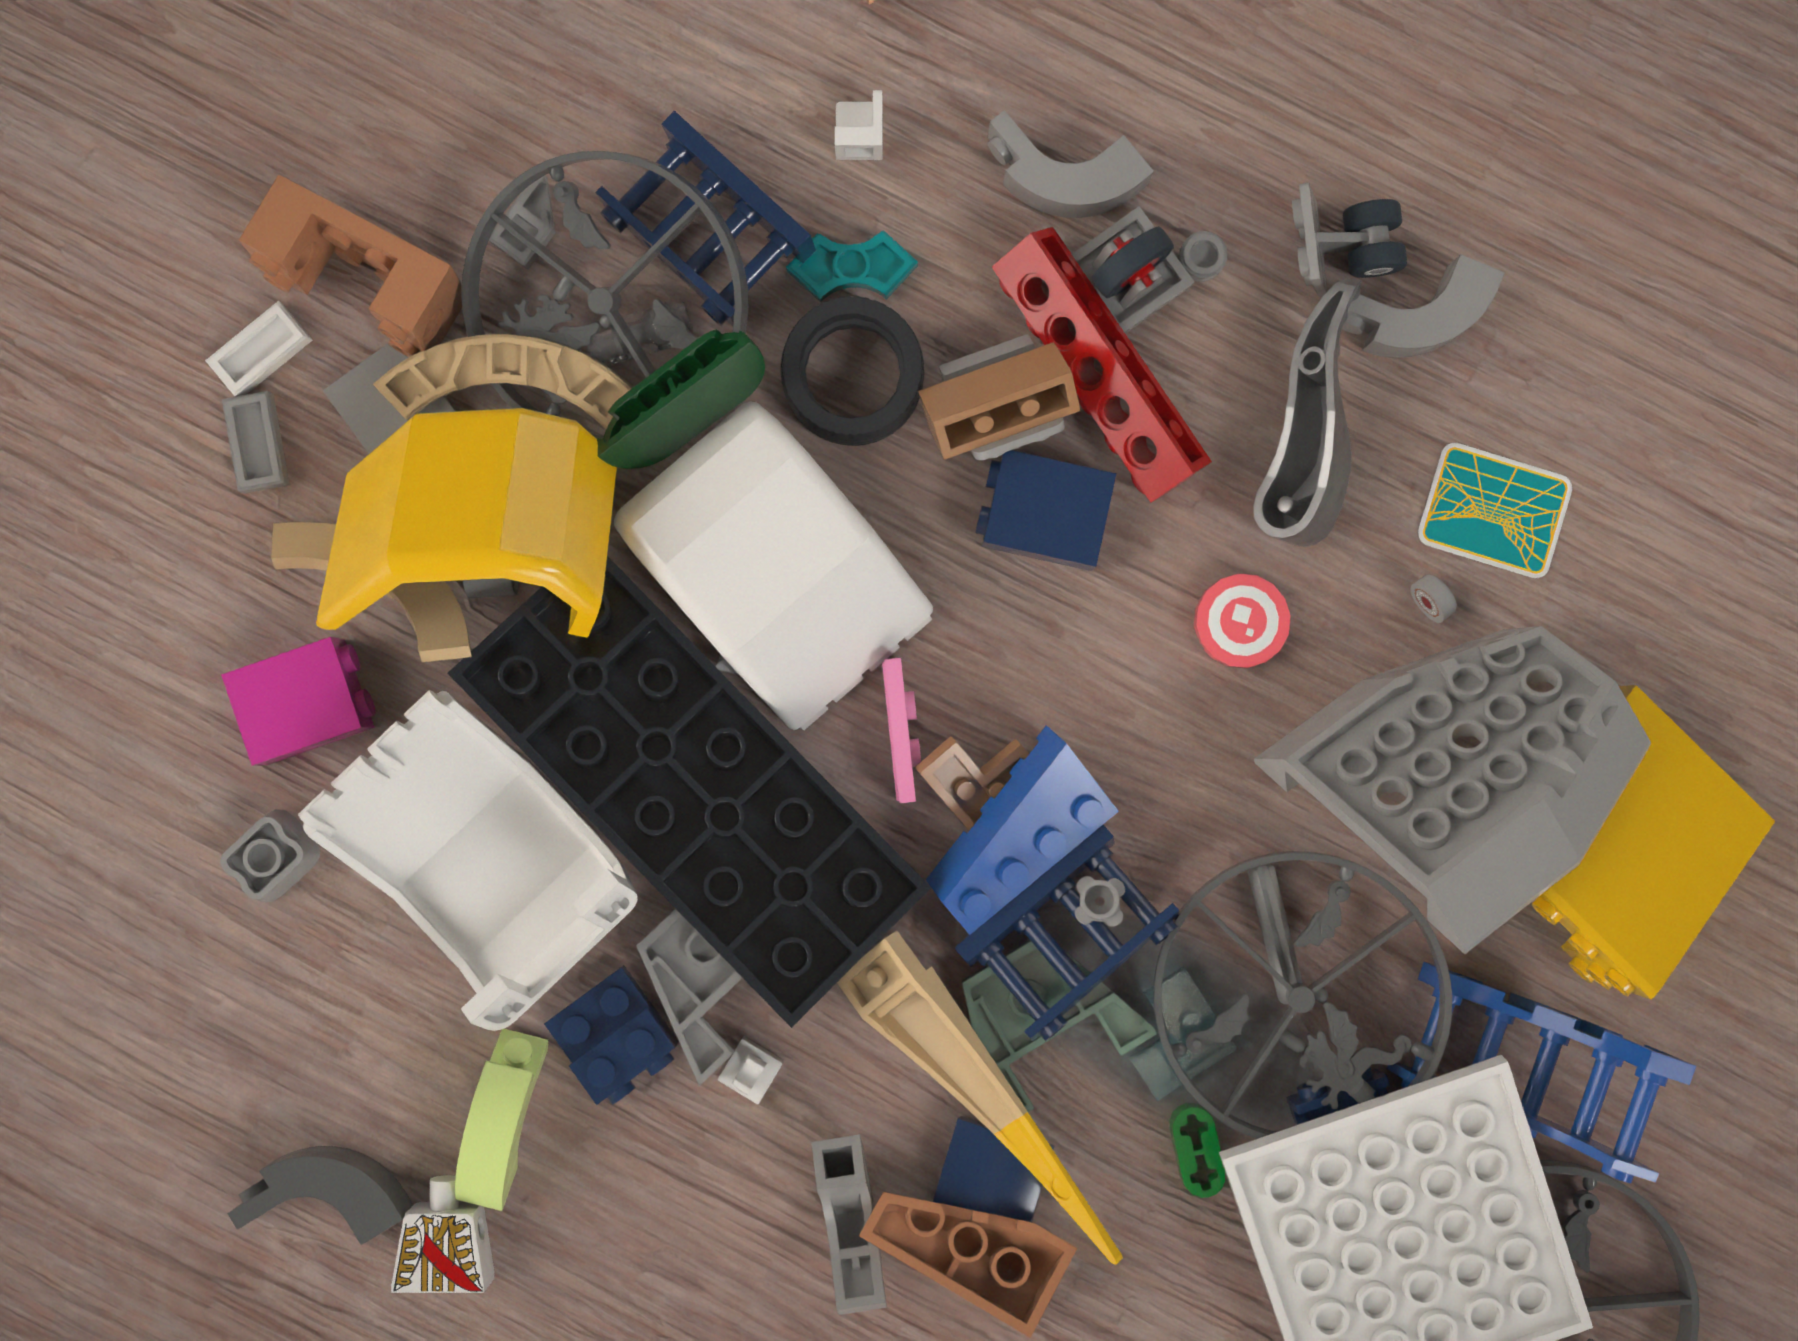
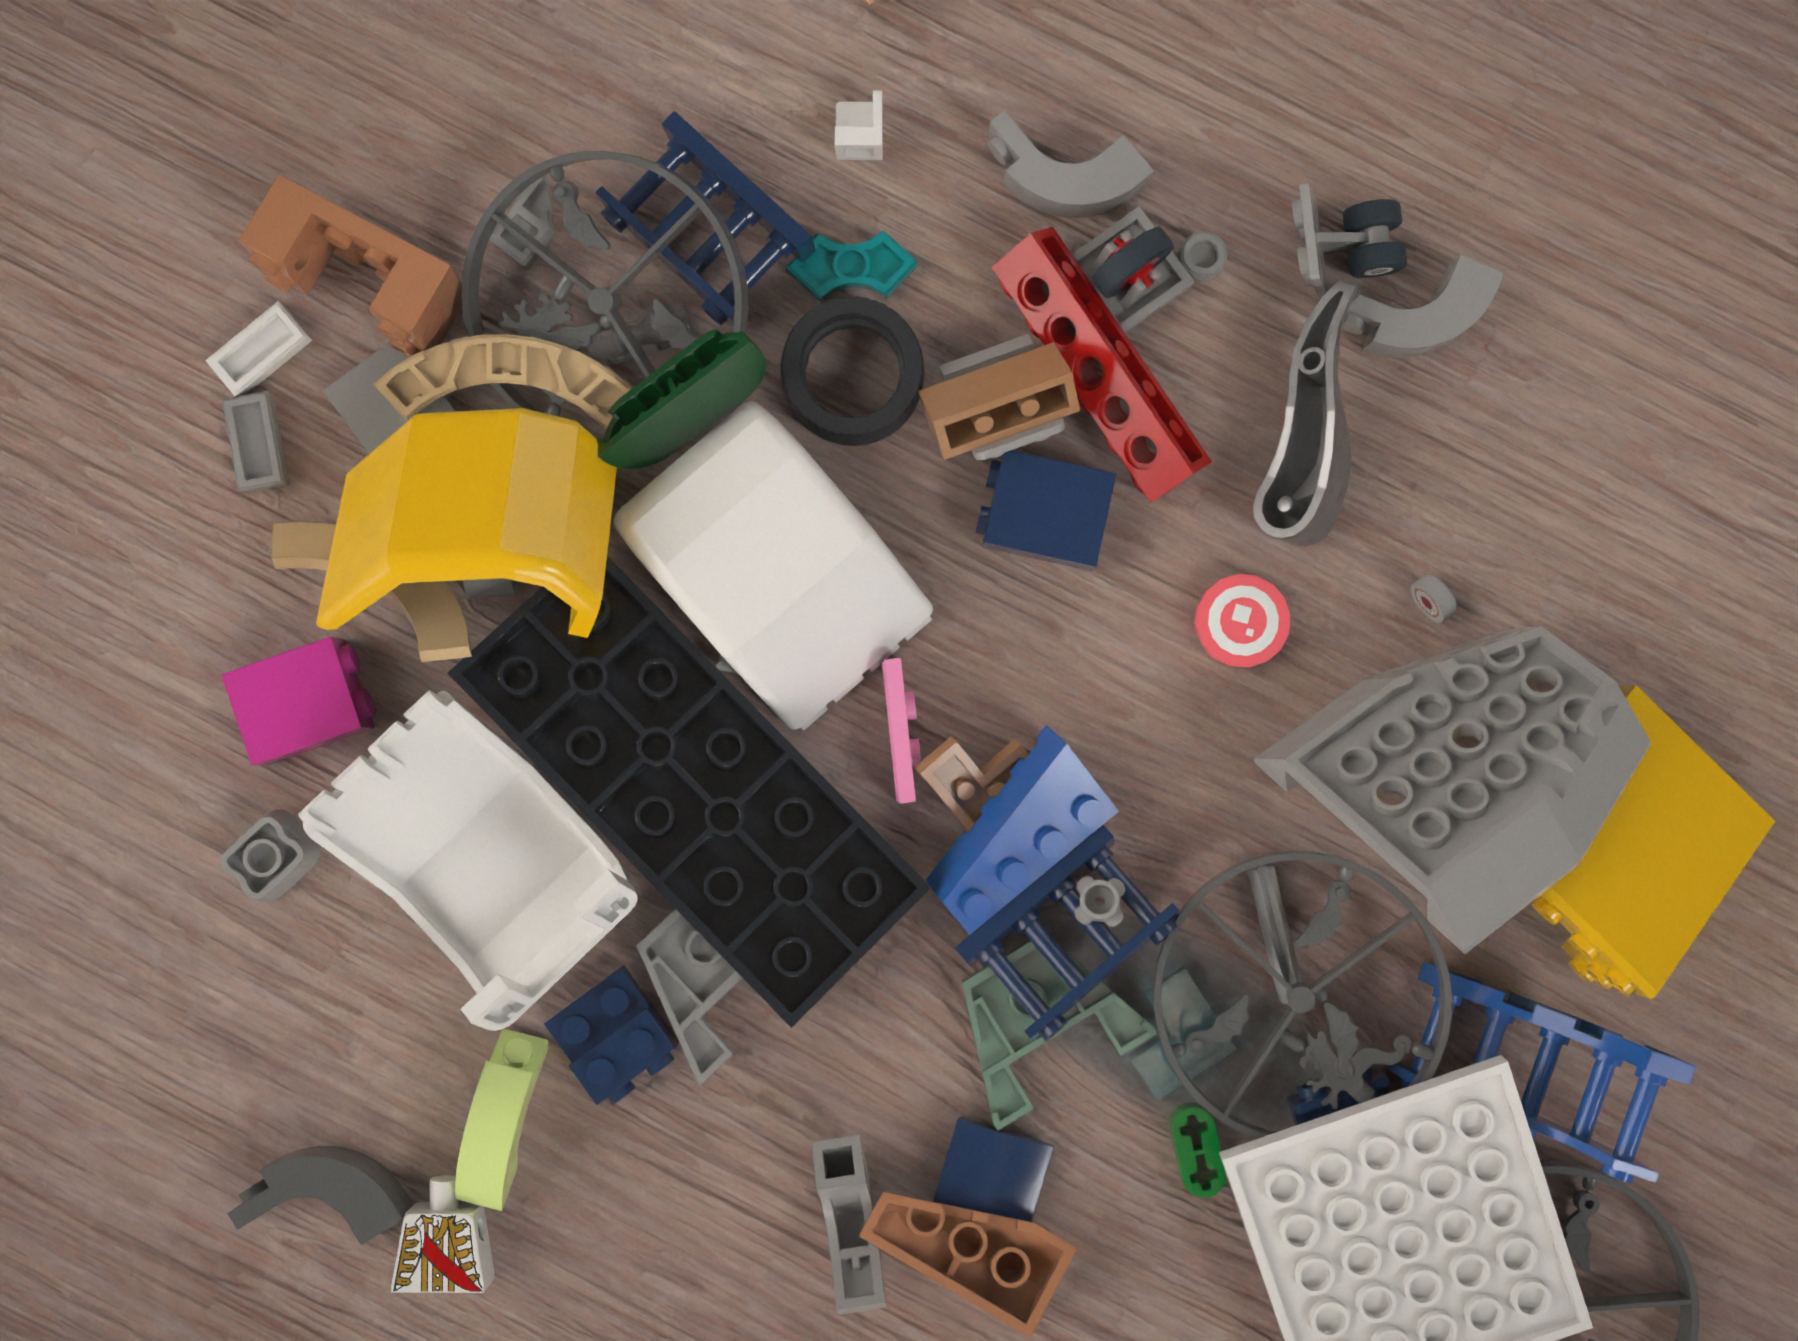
white tile [717,1036,784,1105] -> none
tan plate [837,931,1123,1265] -> none
teal sticker [1418,443,1572,578] -> none

